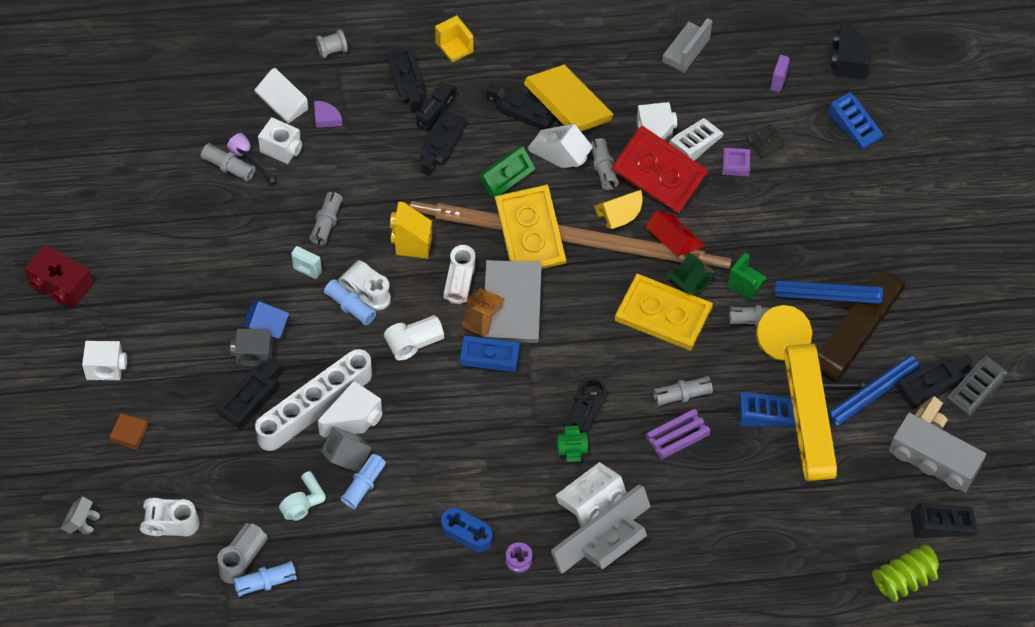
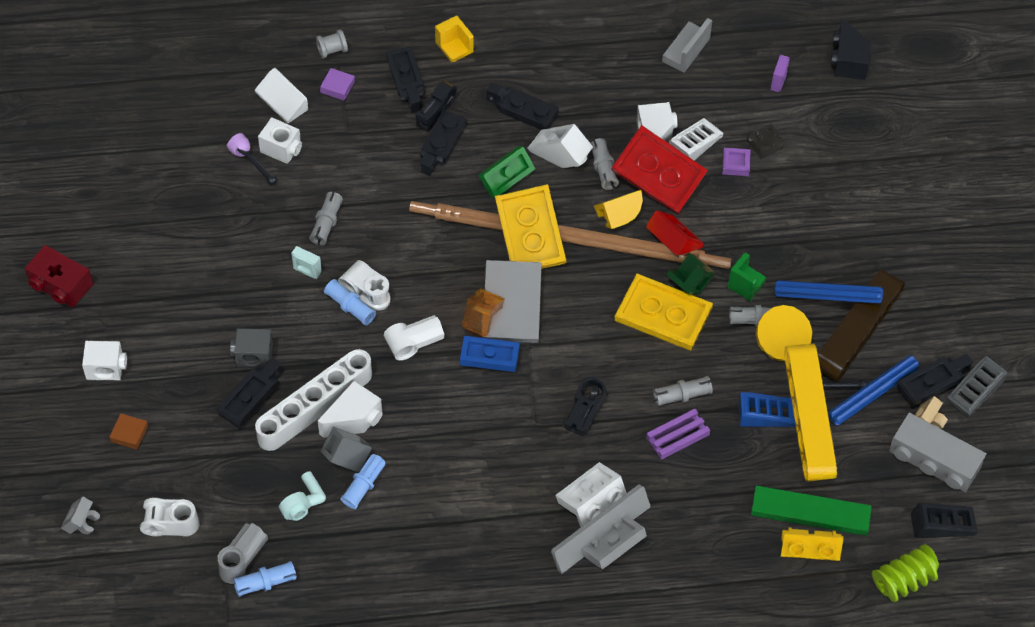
light grey pin [201,143,255,182] -> none
panel [242,301,289,338] -> none
medium lavender tile [314,101,342,128] -> none
yellow slope [390,202,432,259] -> none
blue beam [441,508,492,552] -> none
white piece [443,245,475,304] -> none
medium lavender bush [506,542,532,573] -> none
yellow tile [524,65,613,131] -> none
green gear [557,426,588,462] -> none
blue slope [829,92,883,150] -> none
none -> medium lavender tile [320,68,355,100]
none -> green tile [751,486,871,536]
none -> yellow hinge [781,527,843,561]

